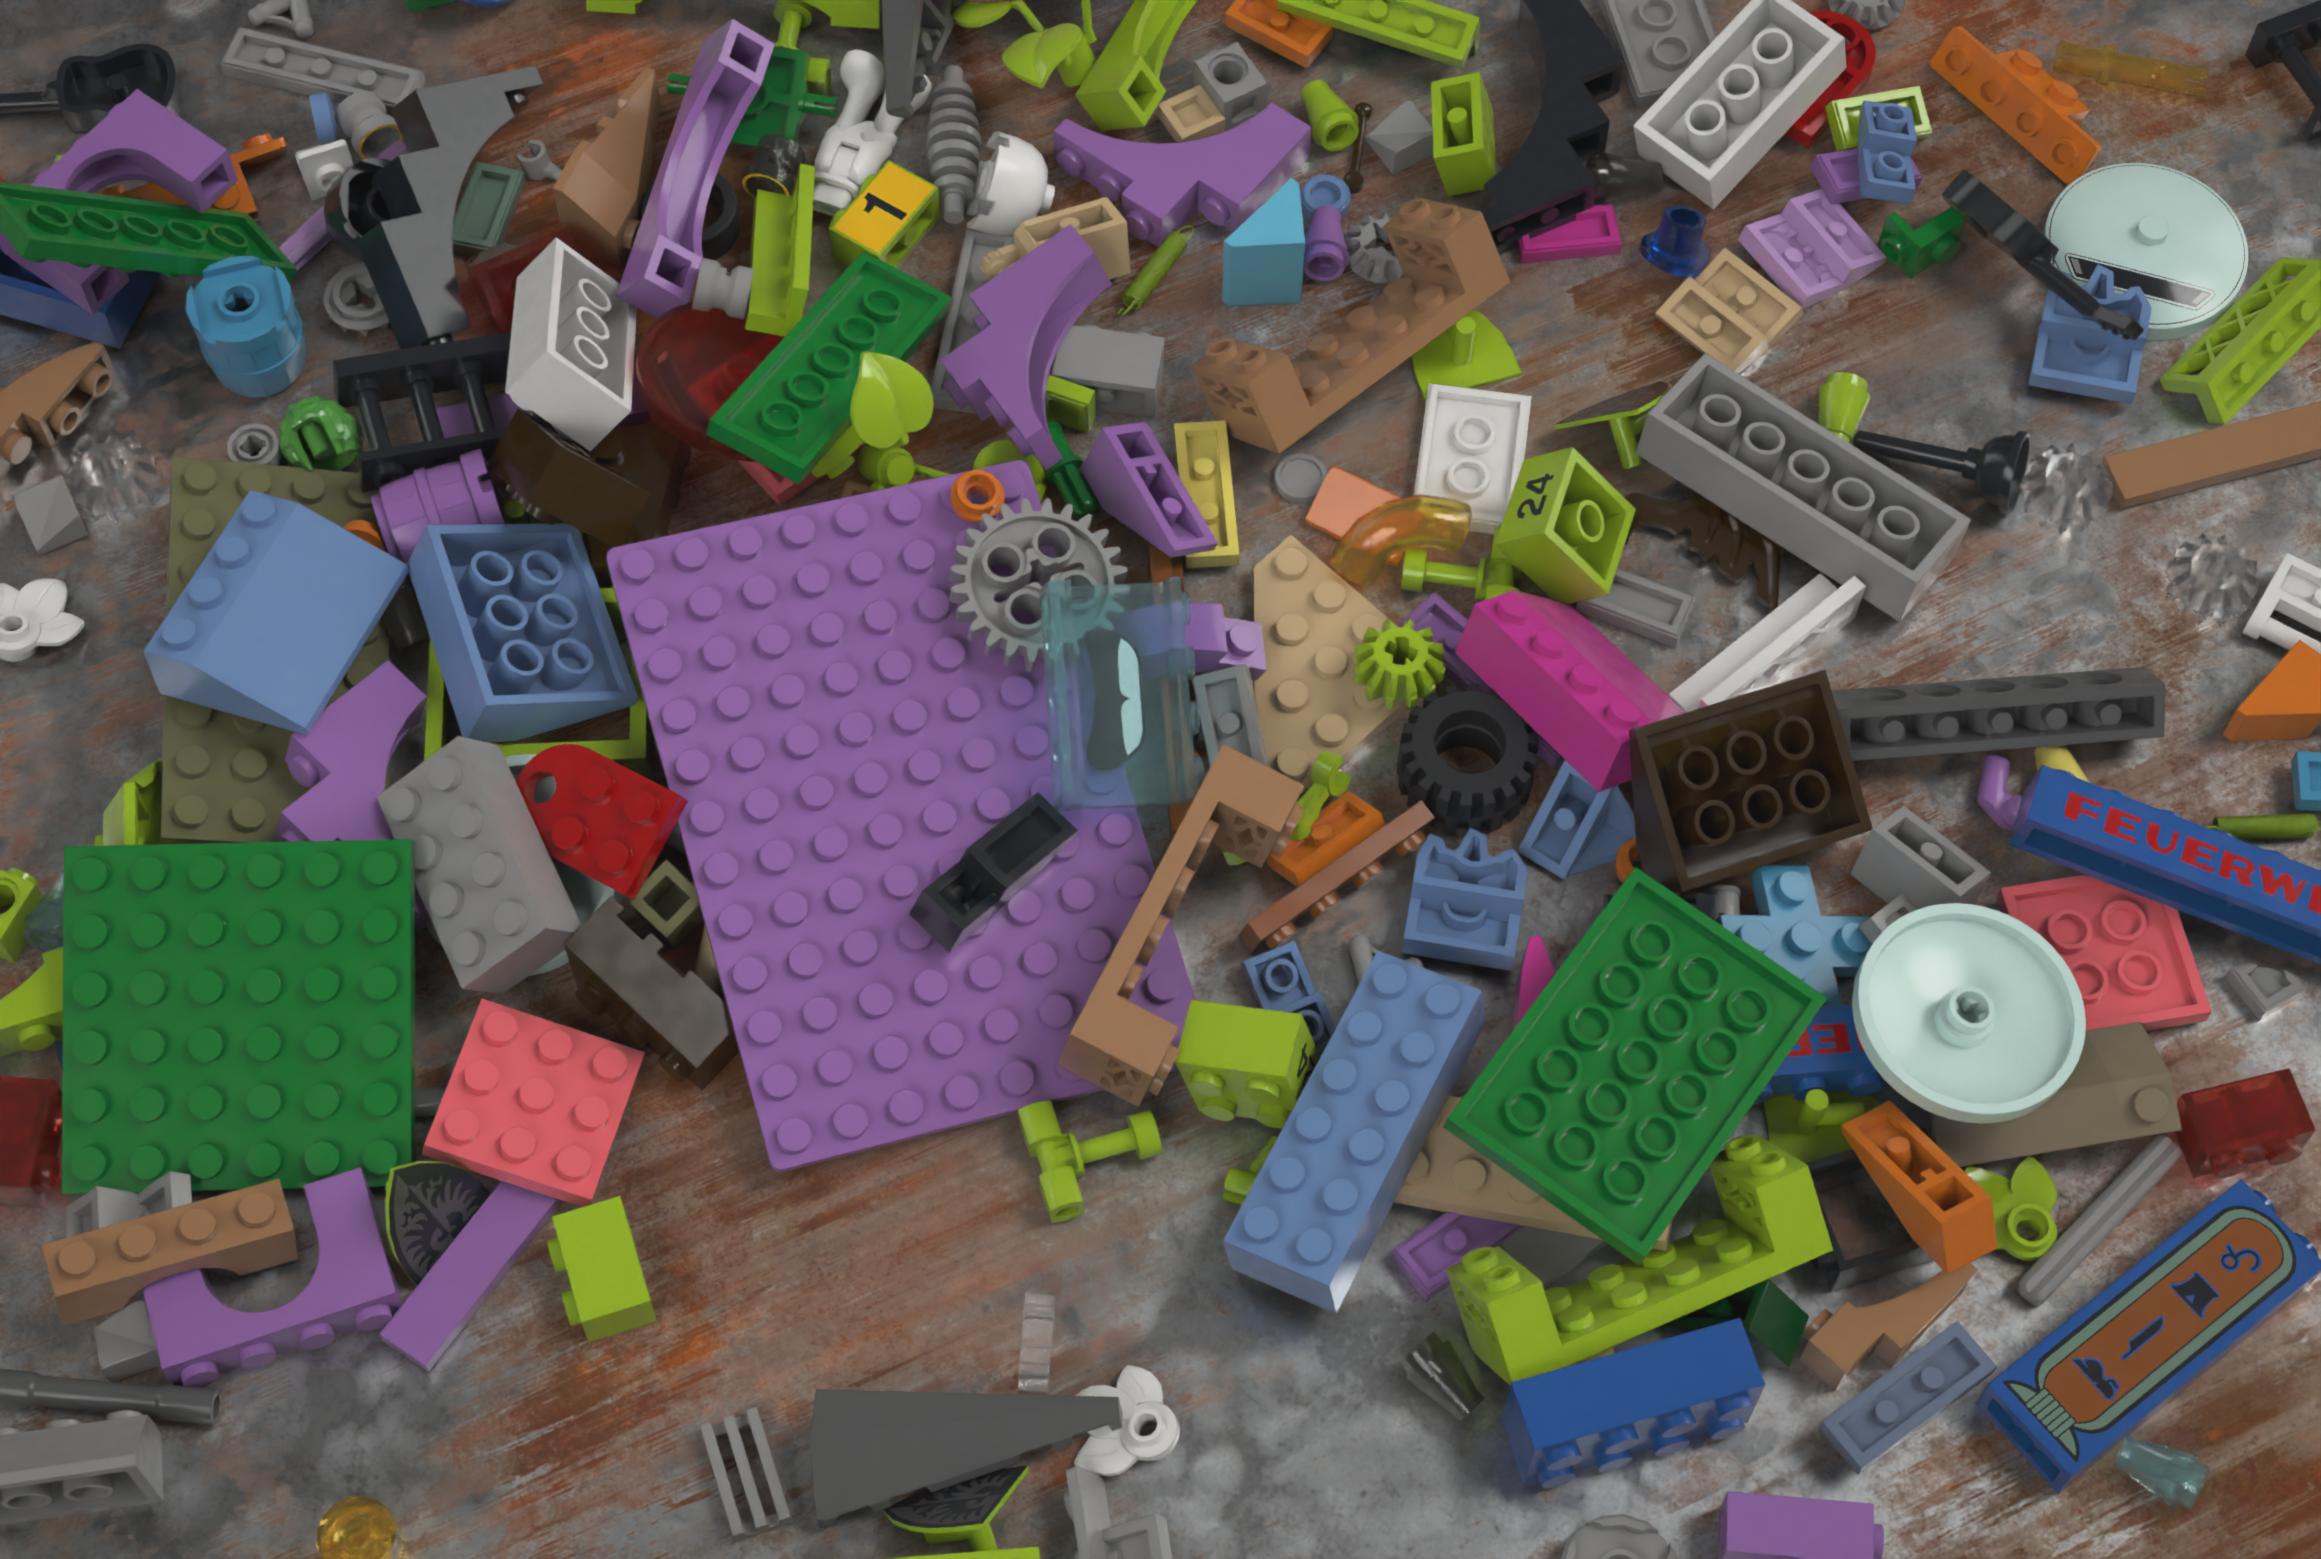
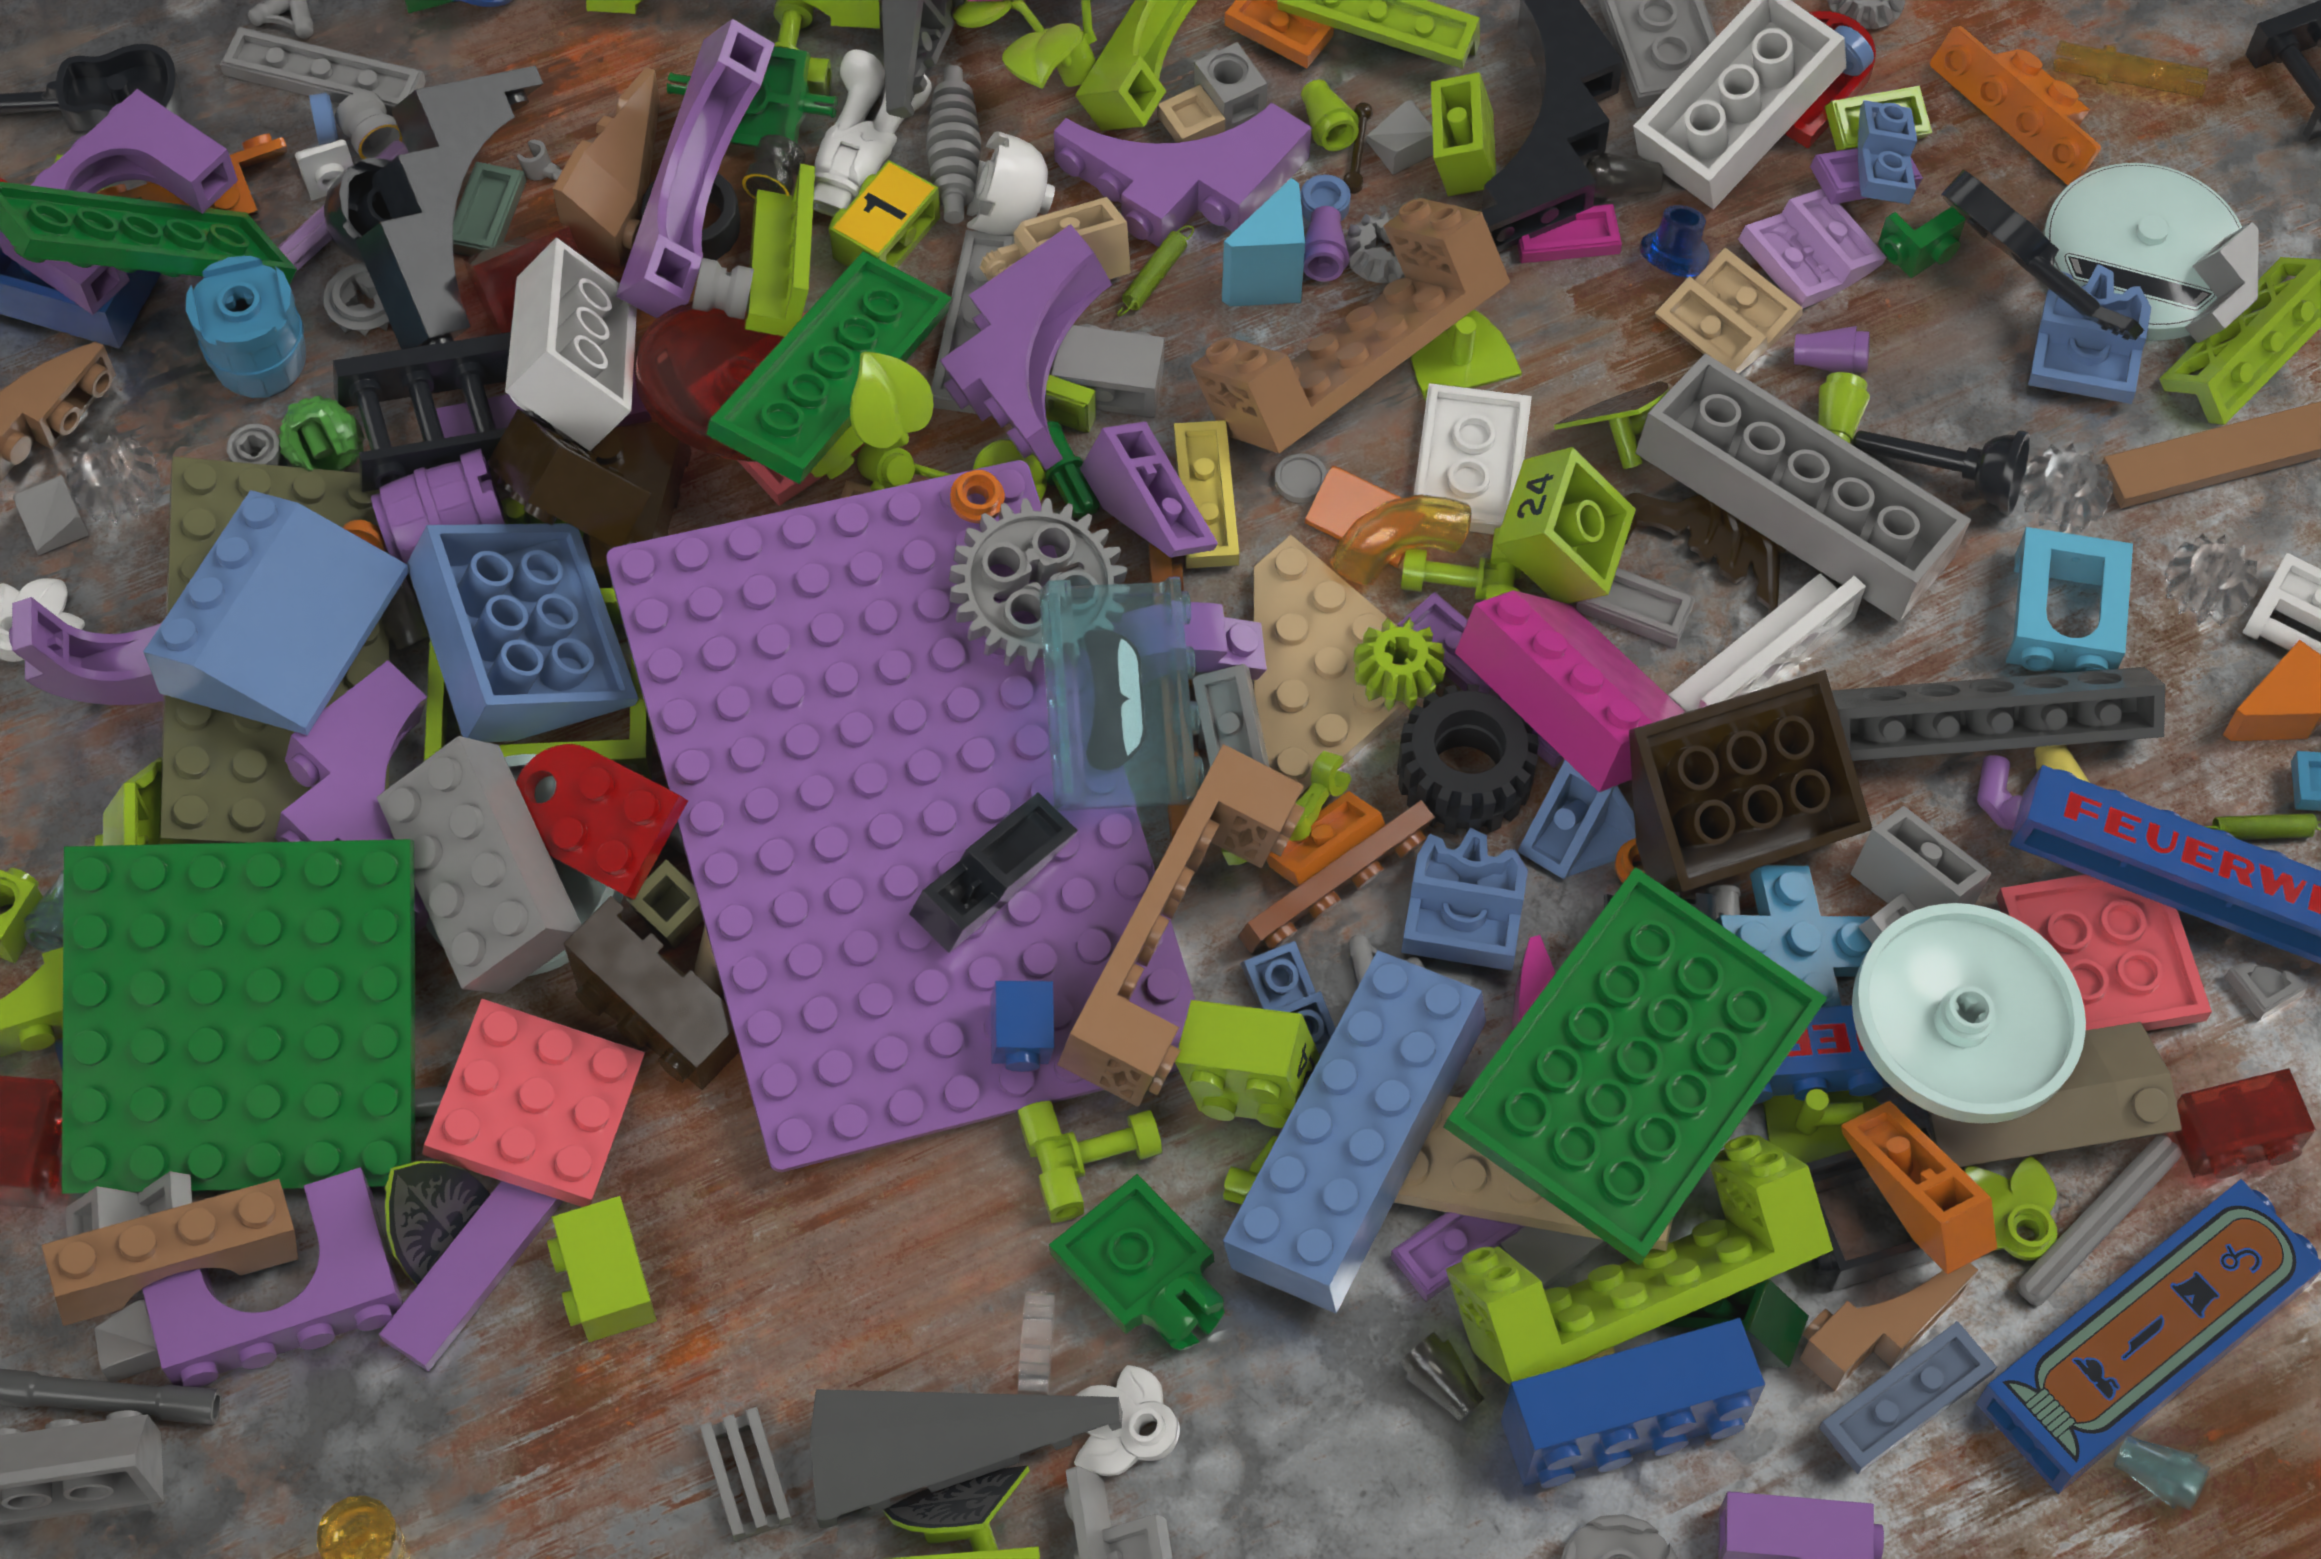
none -> medium lavender arch [9,597,164,705]
none -> blue brick [990,981,1054,1072]
none -> green plate [1049,1174,1225,1350]
none -> medium lavender cone [1794,326,1870,374]
none -> medium blue tile [1834,26,1874,76]
none -> medium azure panel [2005,527,2133,673]
none -> light grey slope [2185,222,2259,343]

